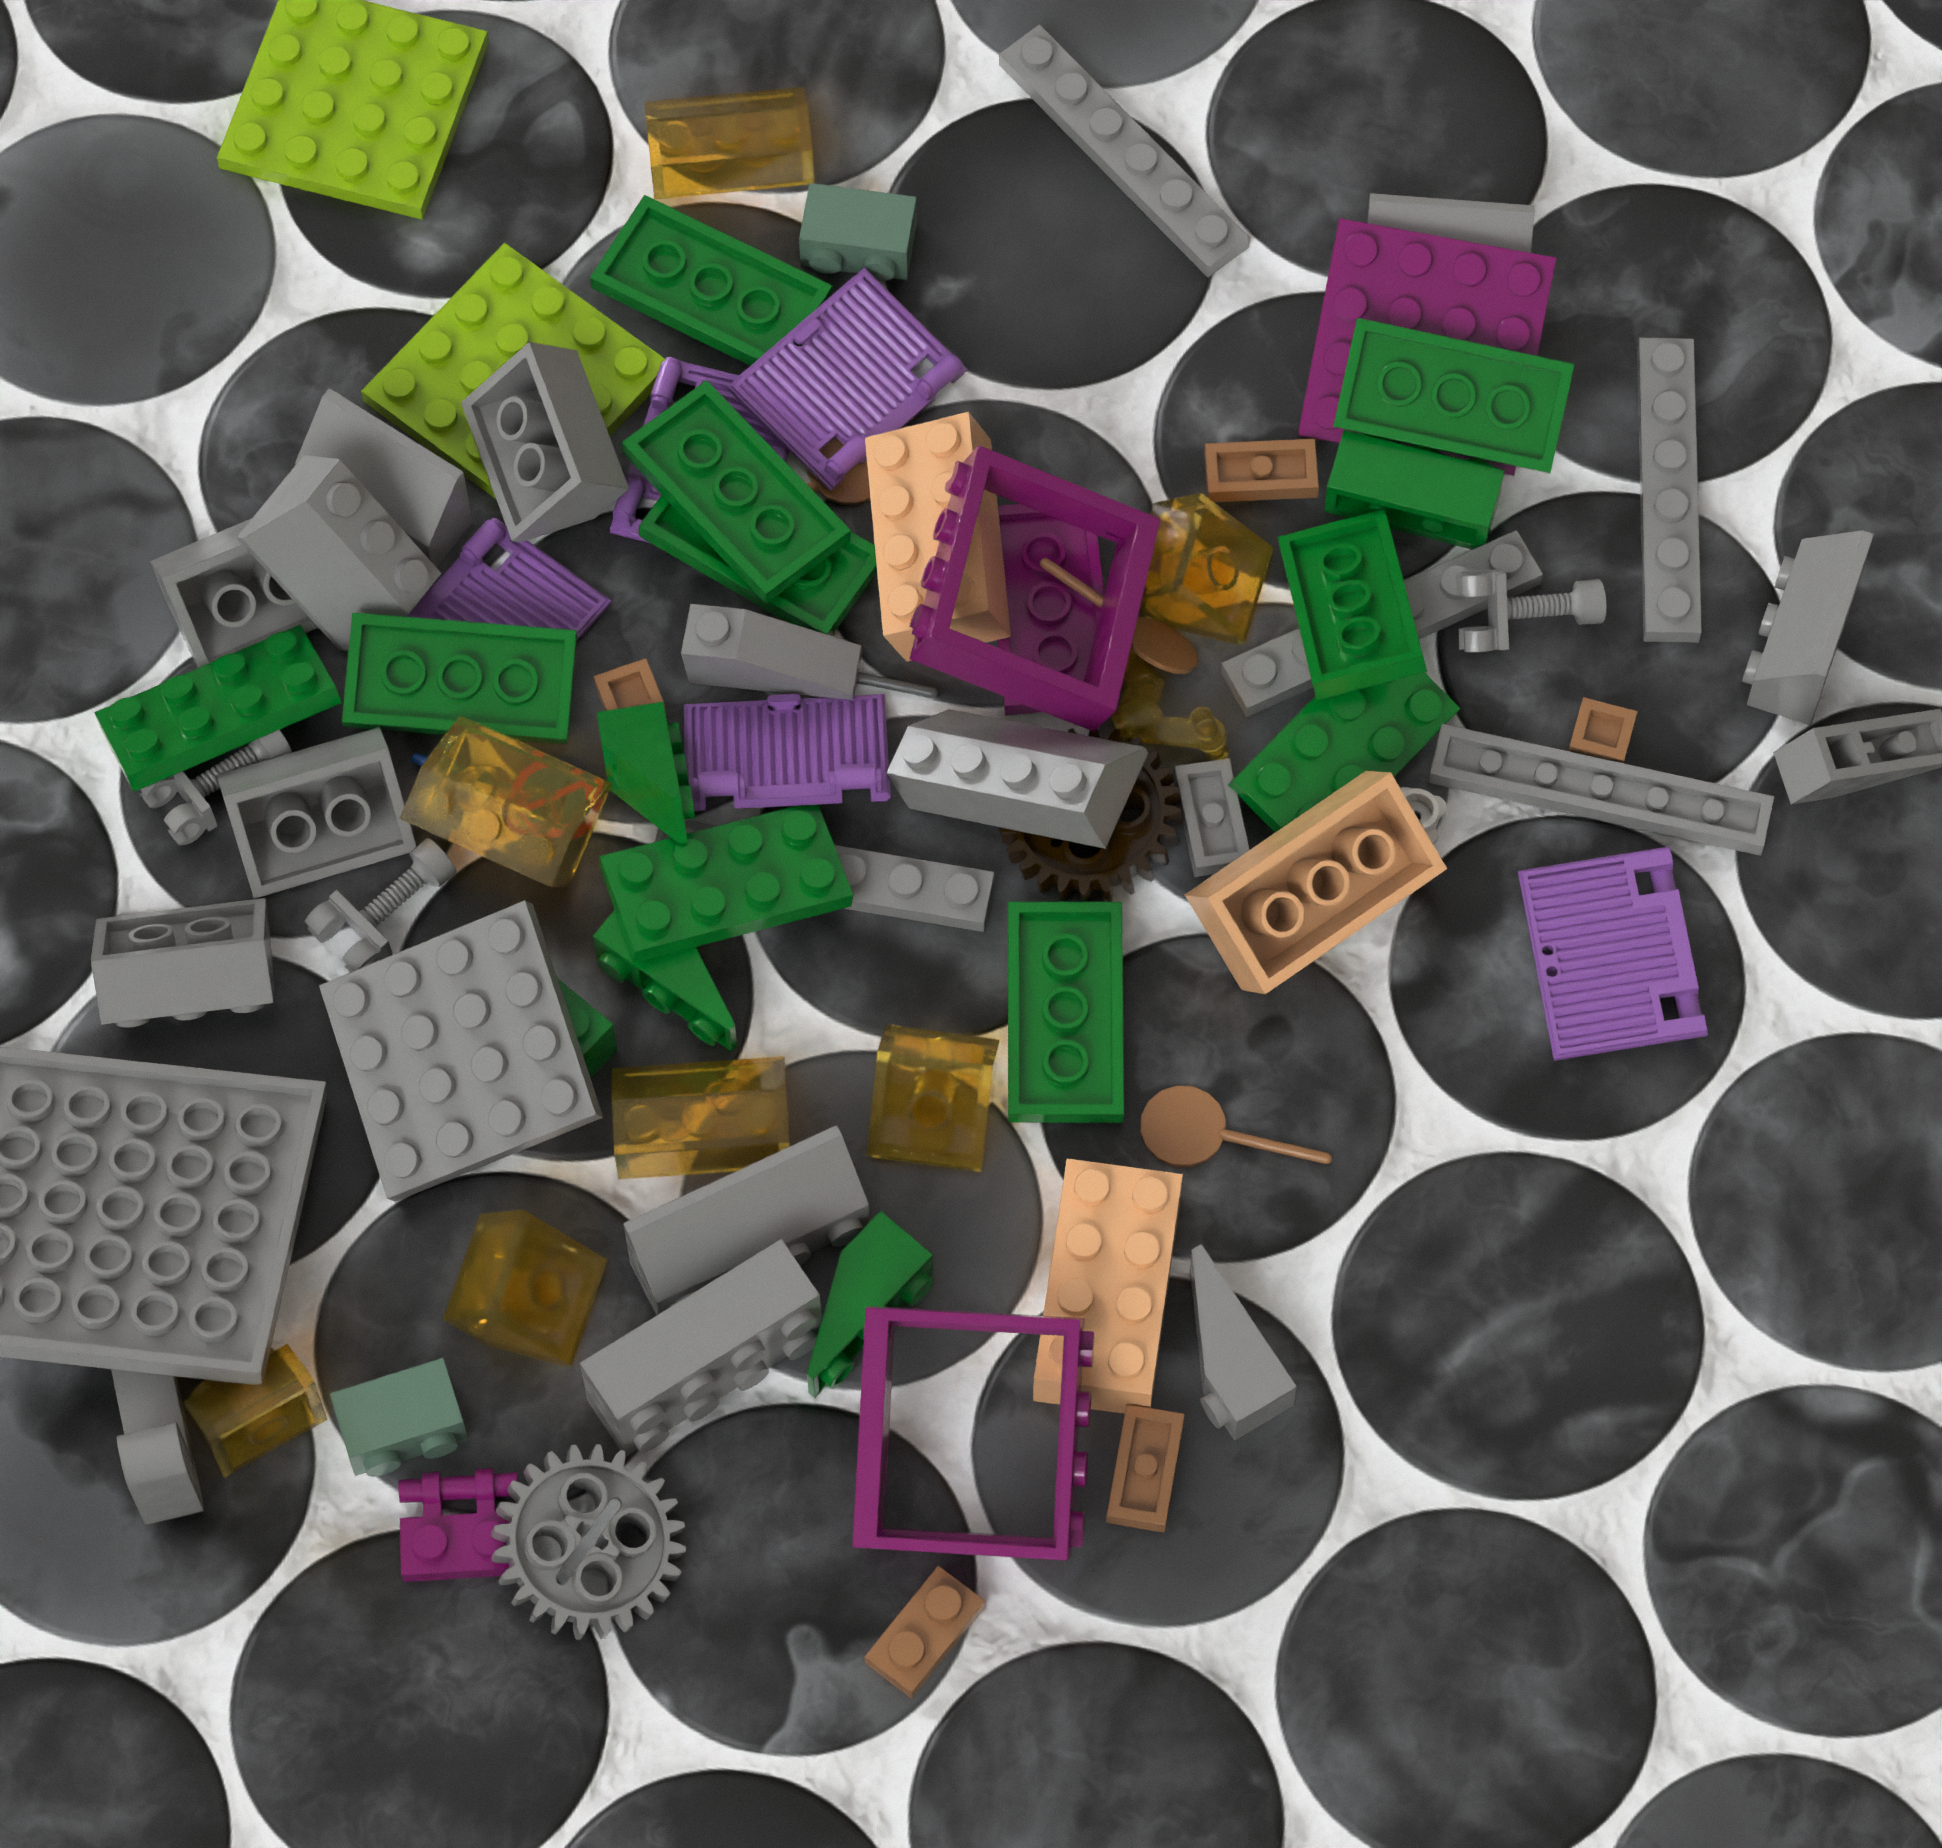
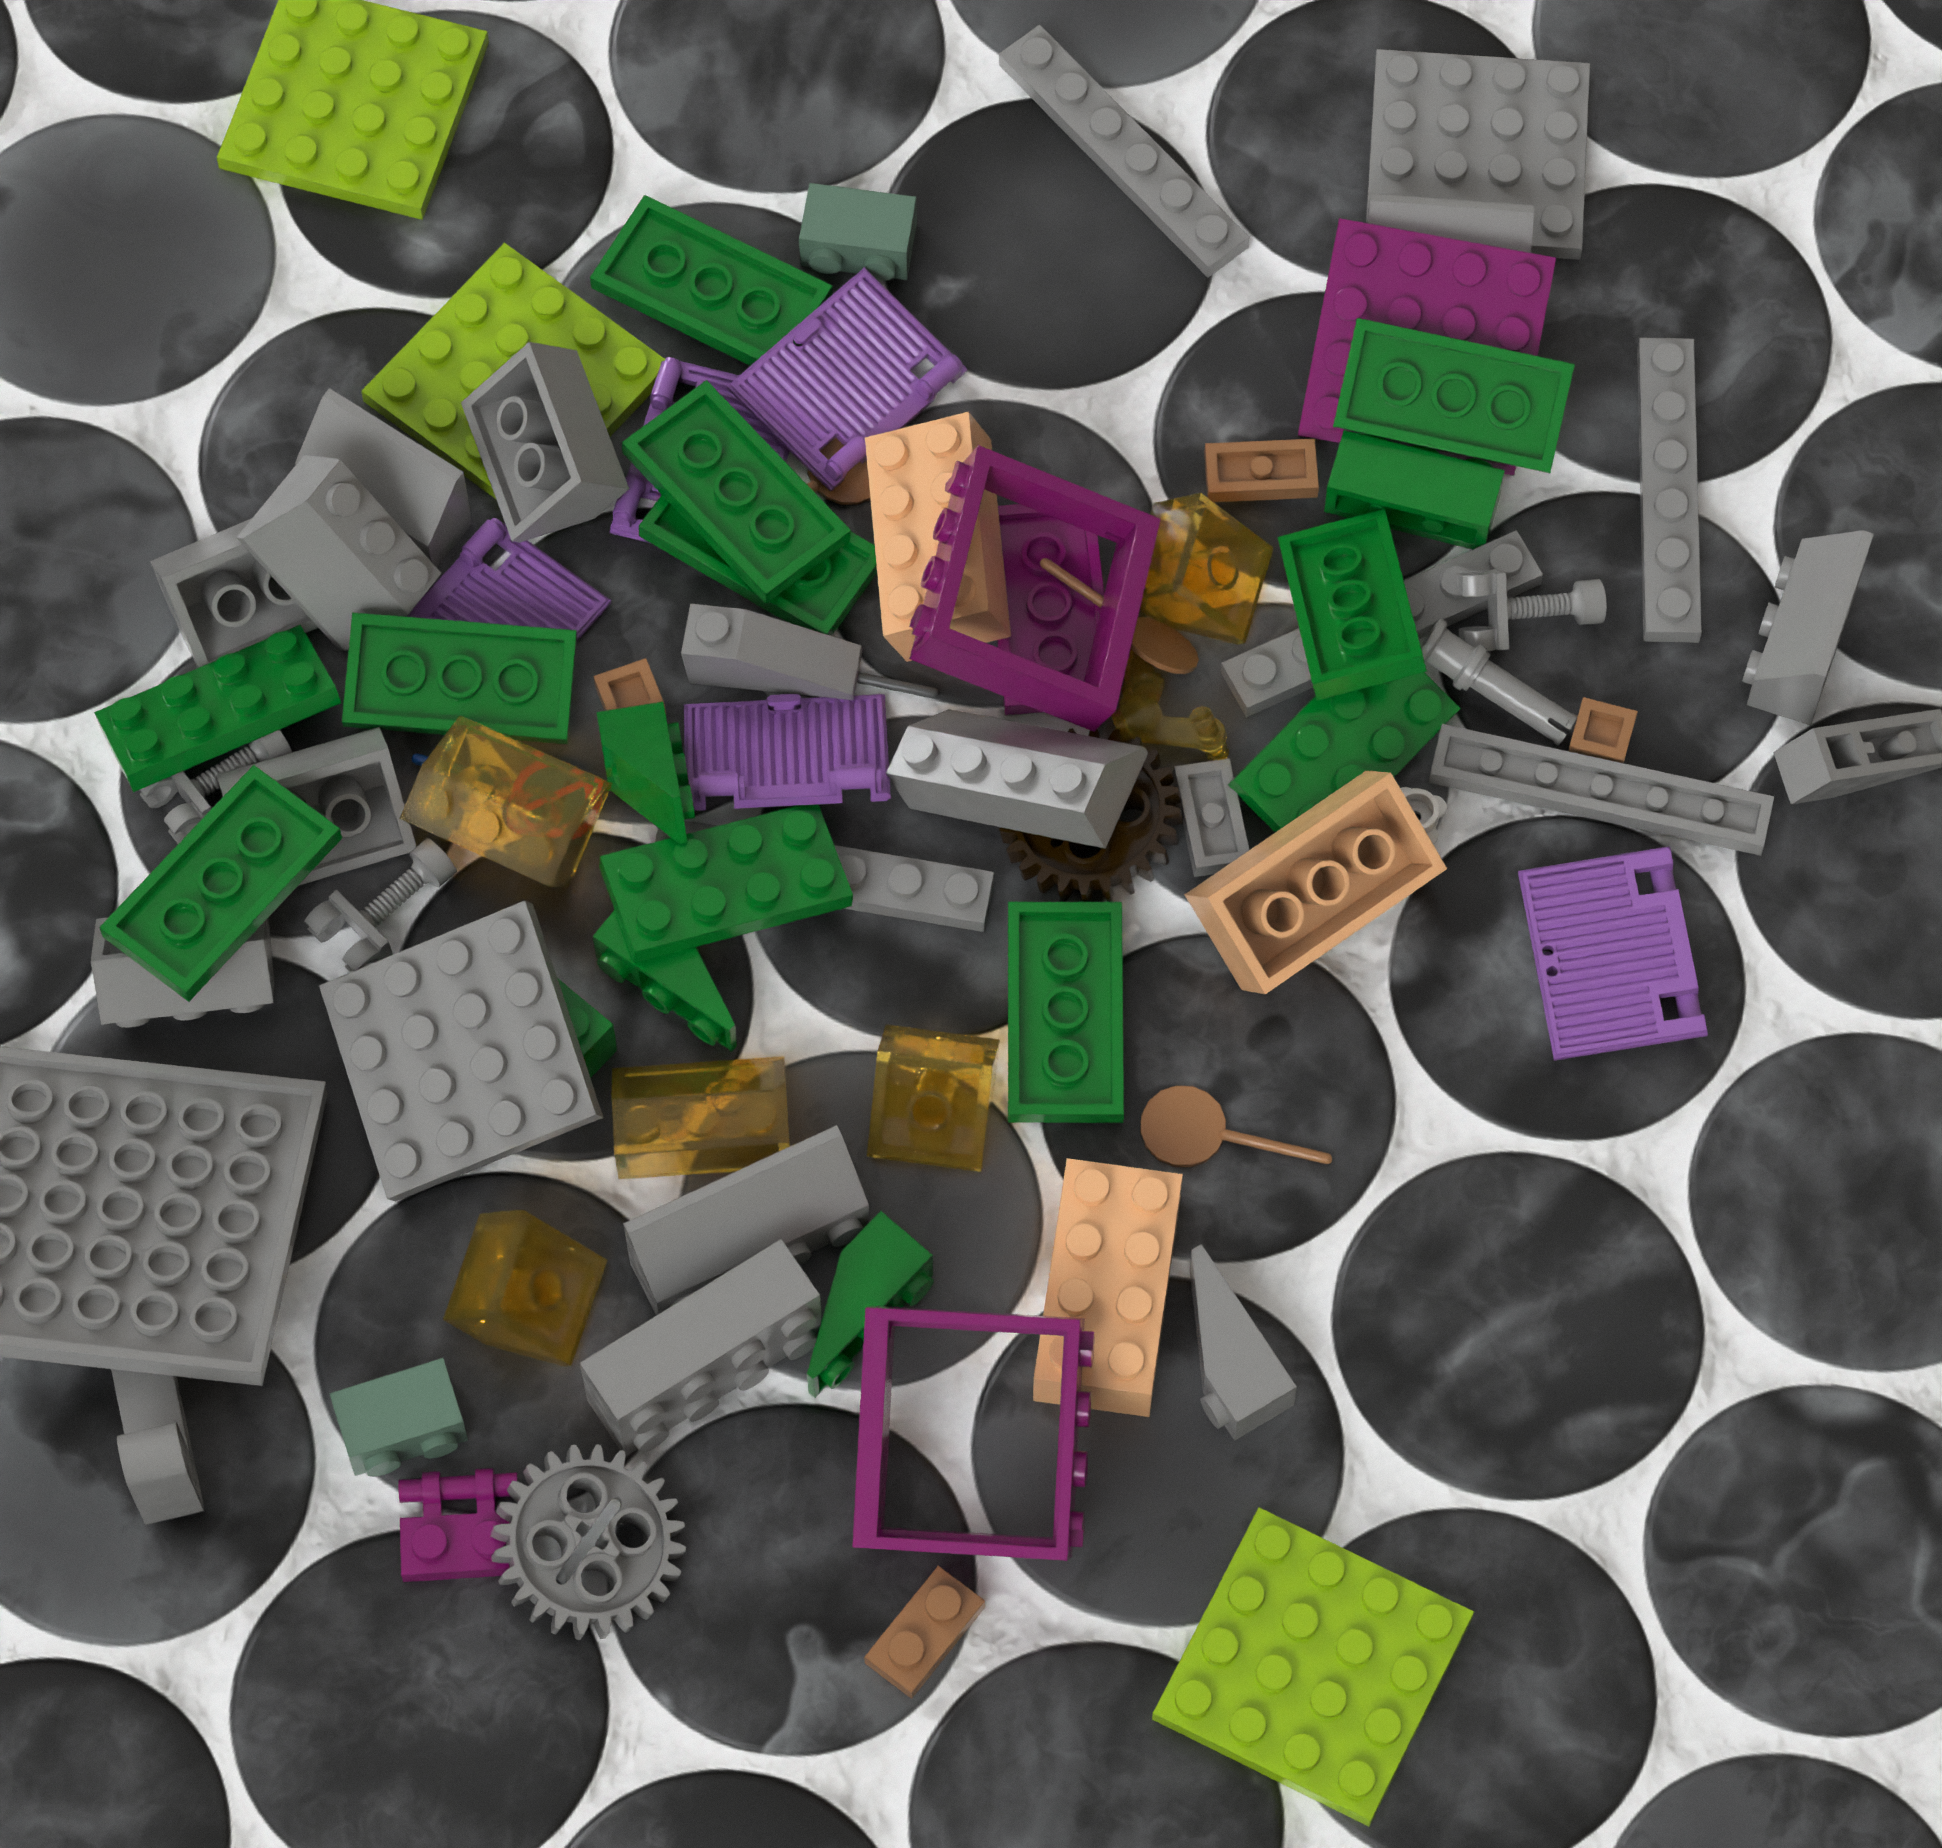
clear yellow slope [183,1344,327,1478] -> none
clear yellow slope [644,87,814,199] -> none
medium nougat plate [1106,1404,1185,1533] -> none
none -> green plate [99,765,342,1002]
none -> lime plate [1152,1507,1474,1827]
none -> light grey plate [1366,49,1590,260]
none -> light grey pin [1421,618,1577,746]

